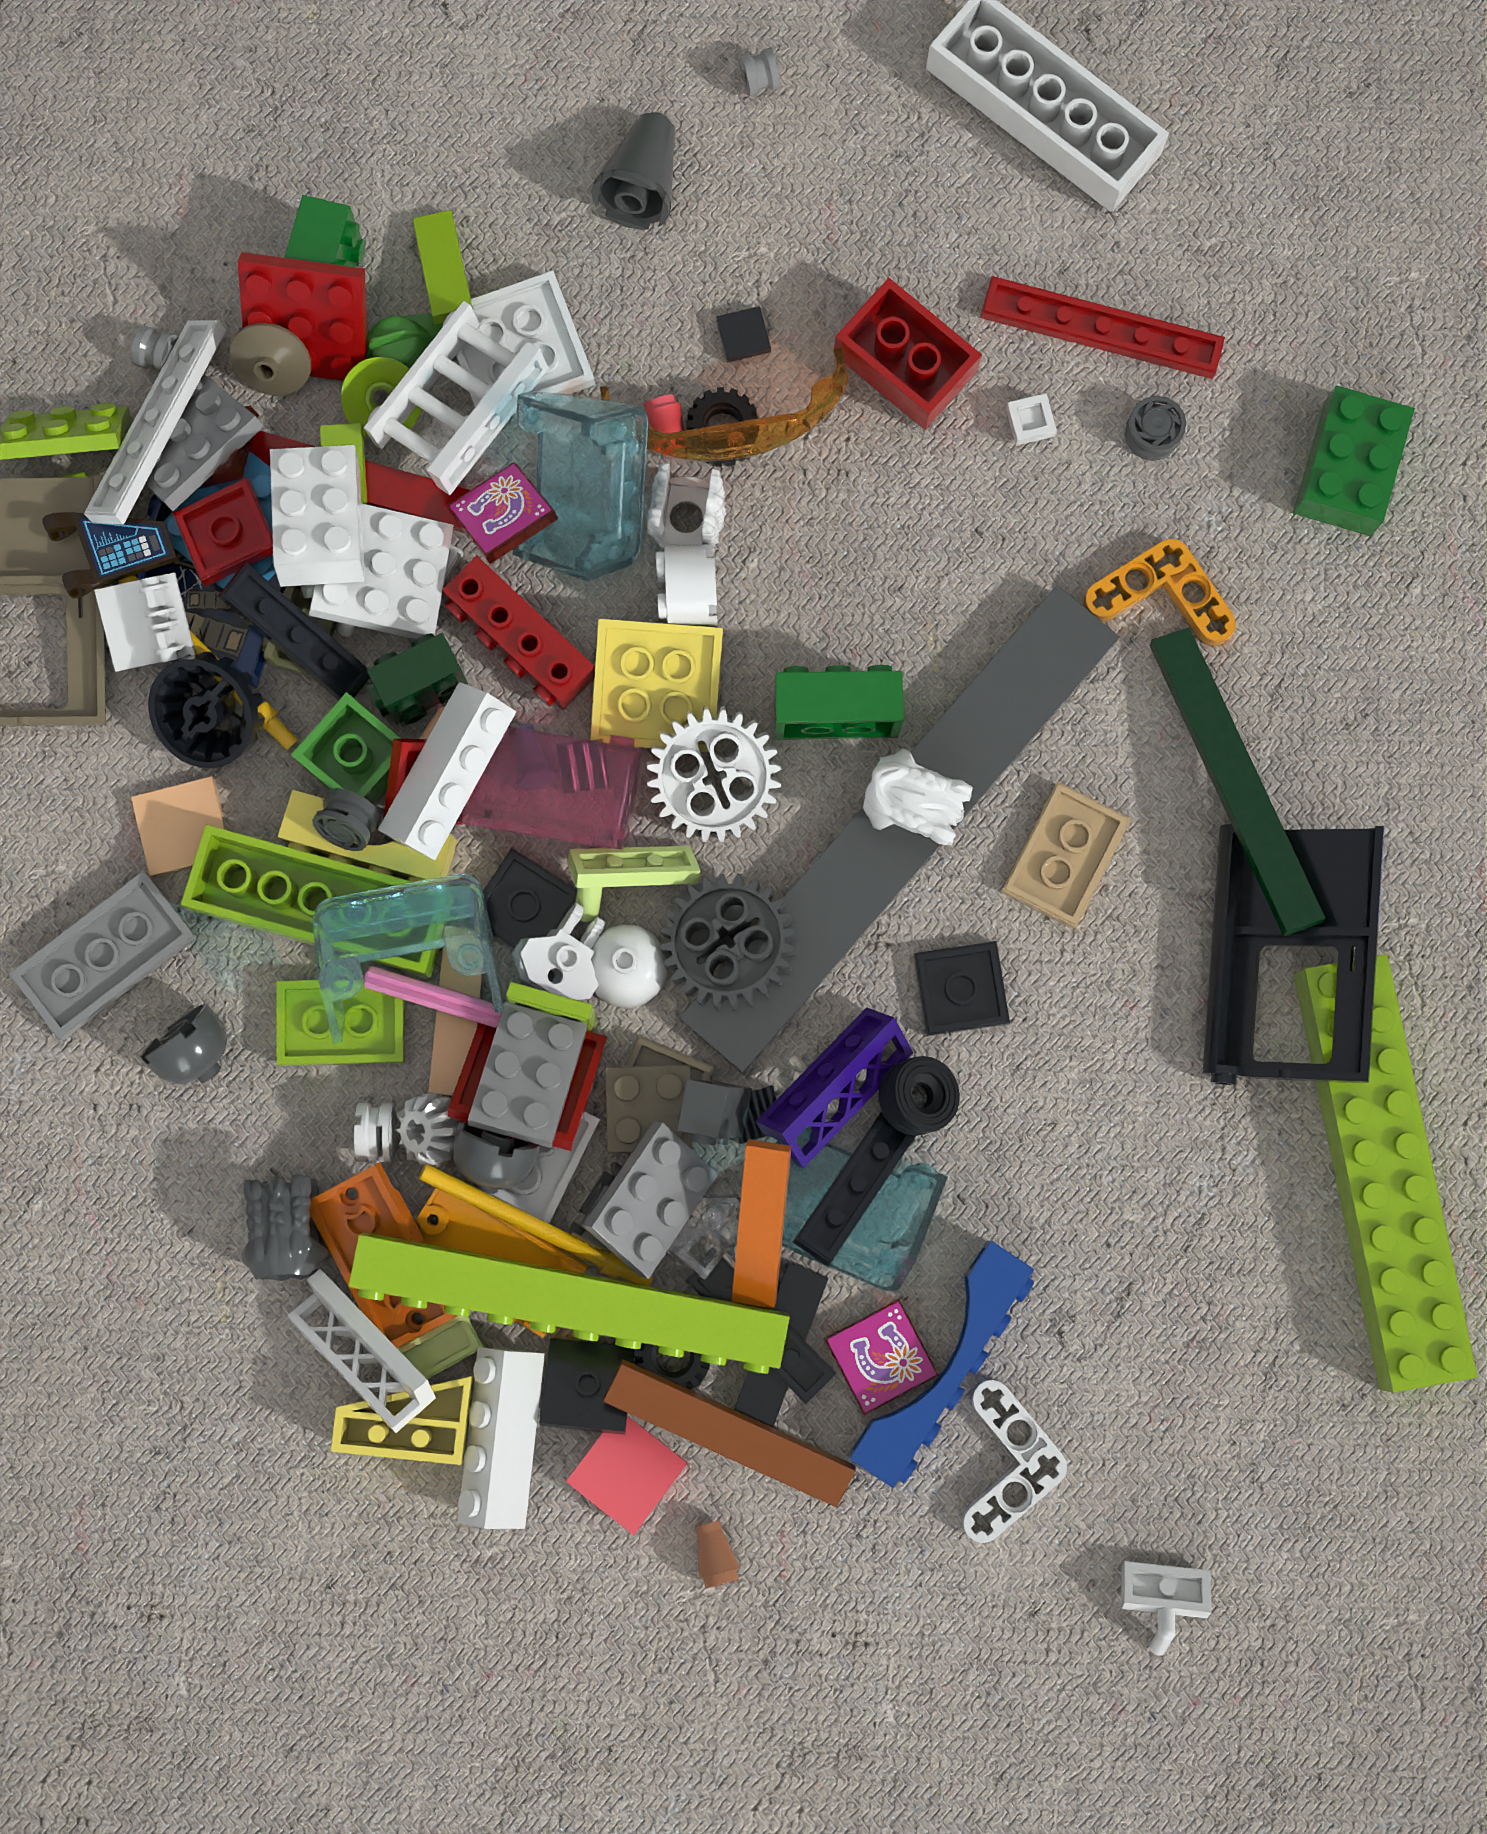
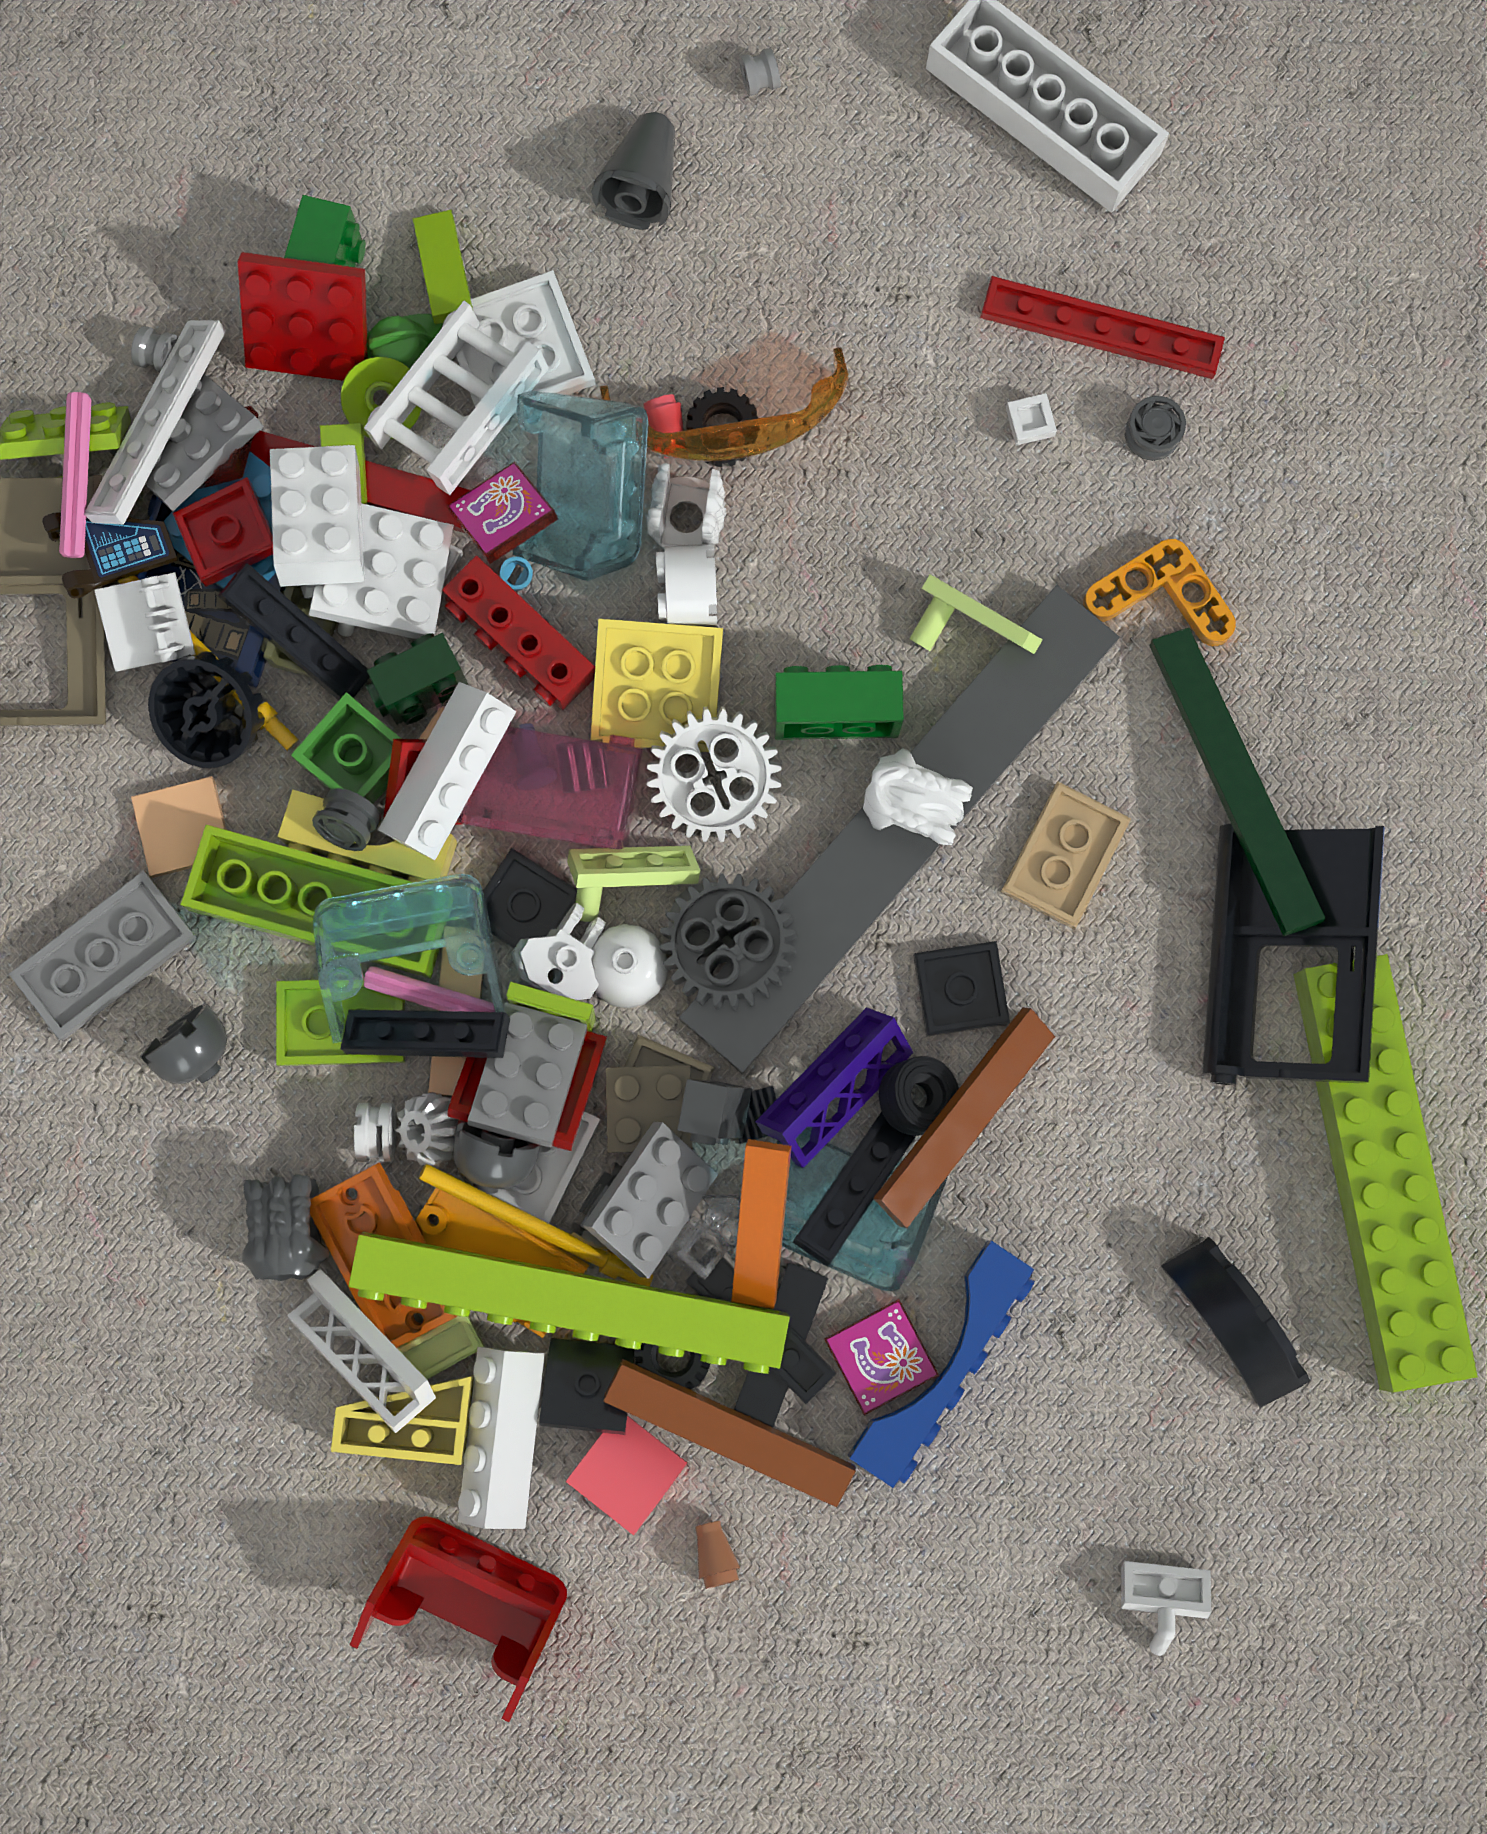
dark tan dish [230,323,311,396] -> none
black piece [716,306,771,363] -> none
red brick [833,277,982,430] -> none
white beam [961,1379,1067,1543] -> none
green brick [1293,385,1415,537] -> none
none -> bright pink axle [59,392,91,558]
none -> black tile [340,1009,510,1058]
none -> red windscreen [350,1516,567,1722]
none -> medium azure hinge [499,556,533,591]
none -> dark orange tile [873,1007,1055,1228]
none -> yellowish green piece [909,574,1043,654]
none -> black windscreen [1161,1237,1310,1408]

